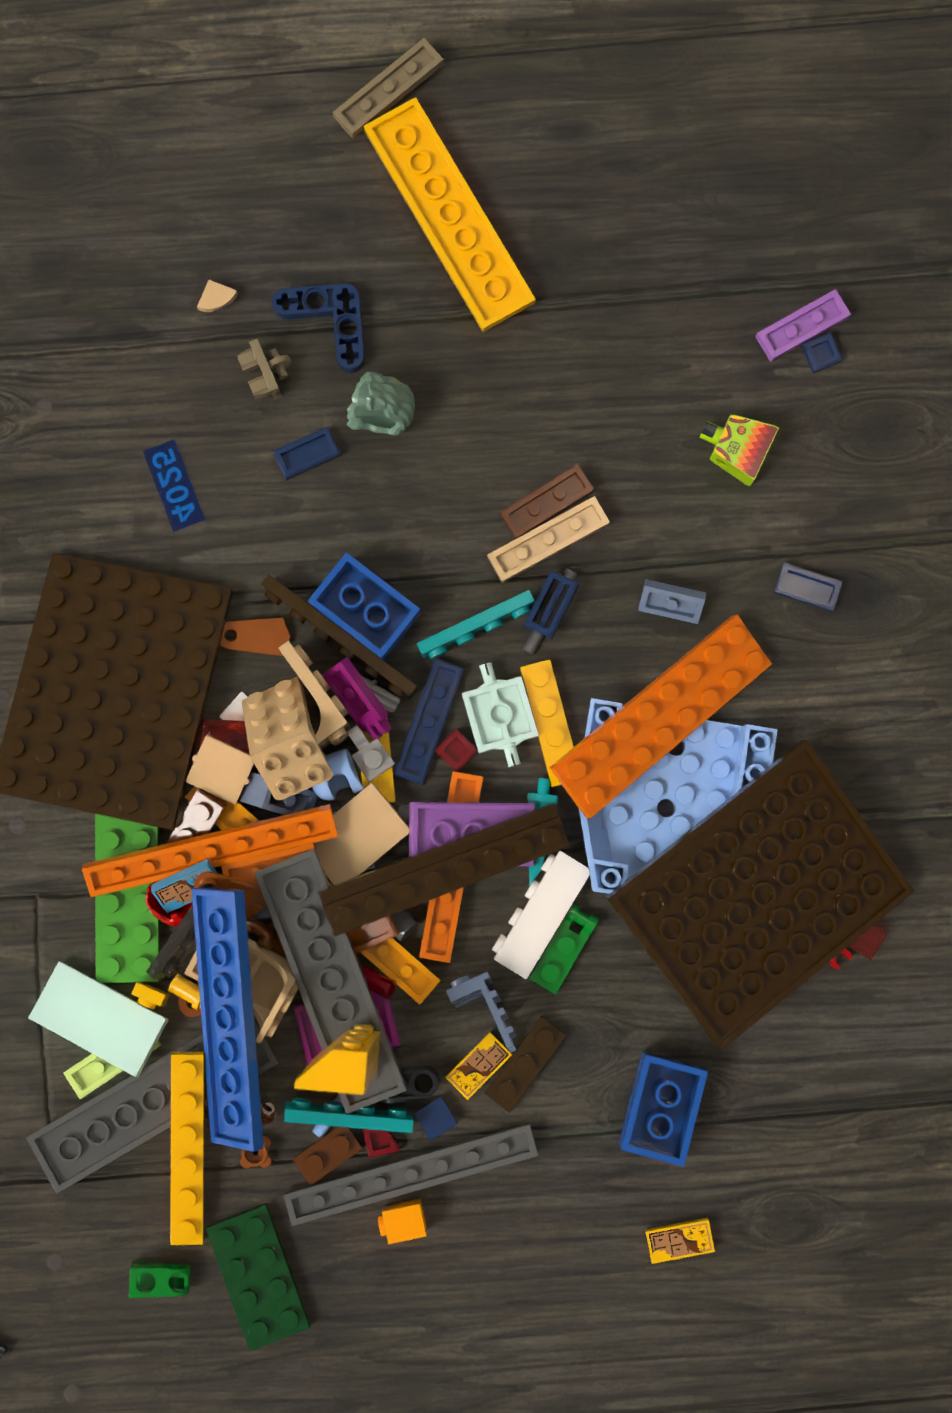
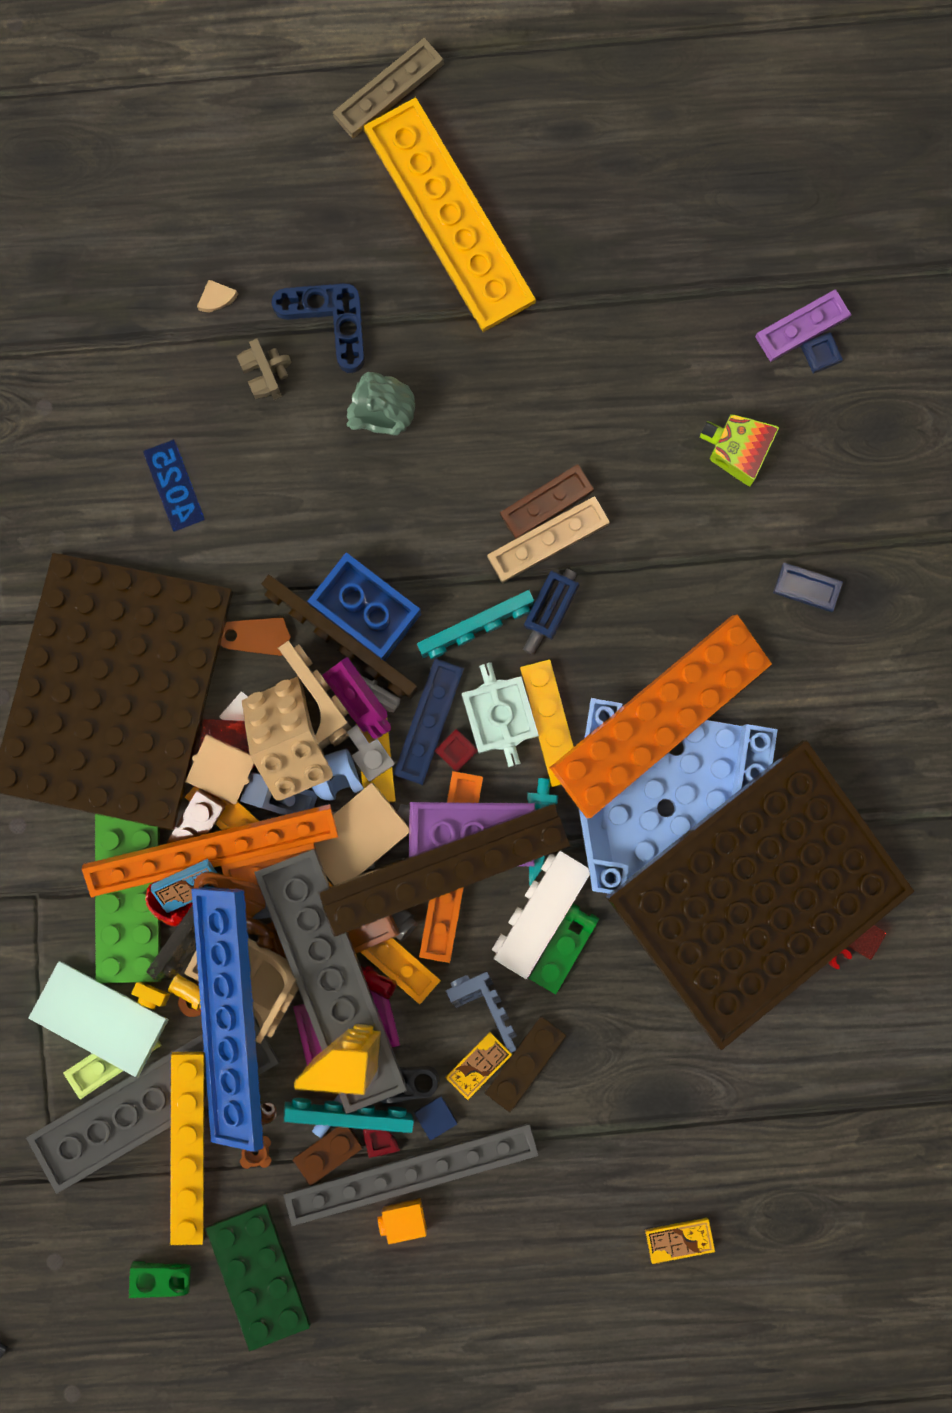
dark blue tile [272,426,341,481] -> none
blue brick [618,1051,708,1167] -> none
sand blue plate [638,579,706,624] -> none

